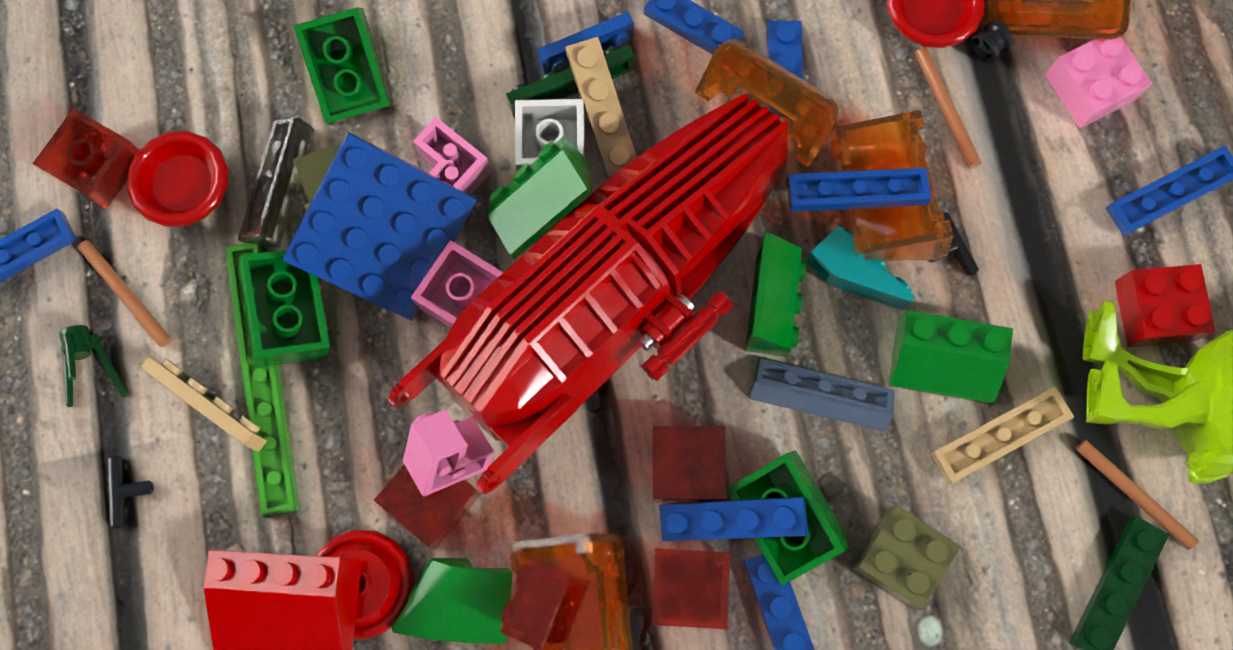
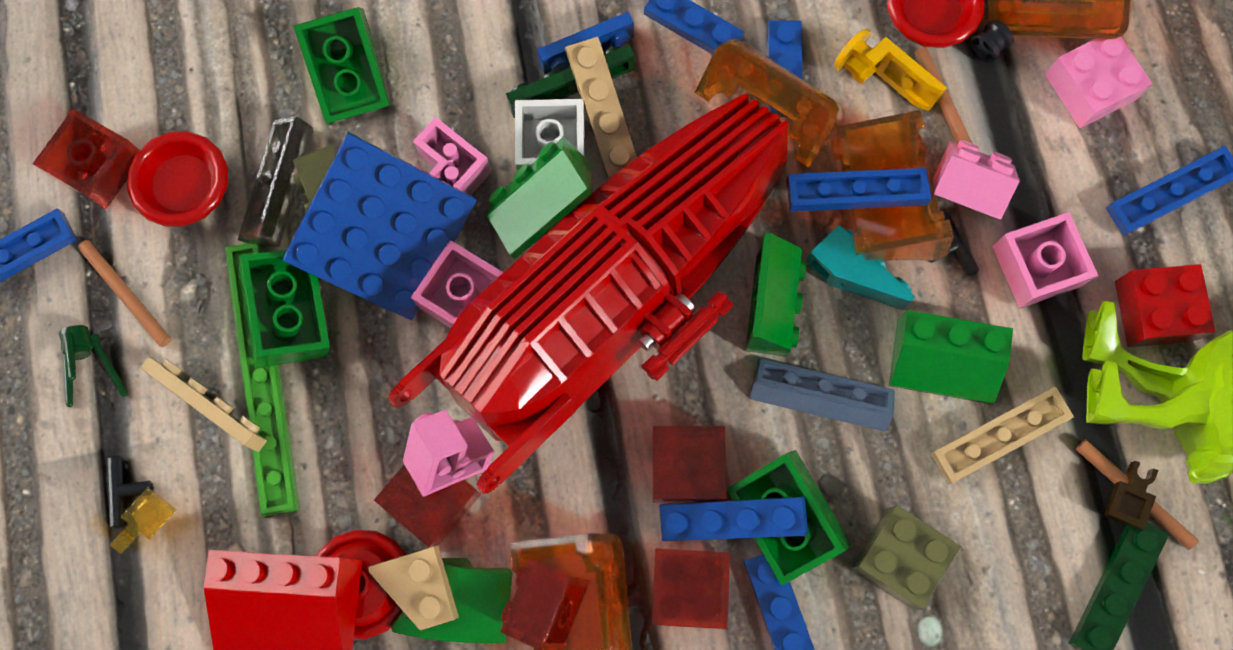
none -> clear yellow plate [110,487,176,554]
none -> tan wing [368,545,459,630]
none -> yellow piece [834,29,947,111]
none -> bright pink brick [933,140,1020,220]
none -> bright pink brick [992,212,1098,309]
none -> dark brown plate [1104,461,1159,531]

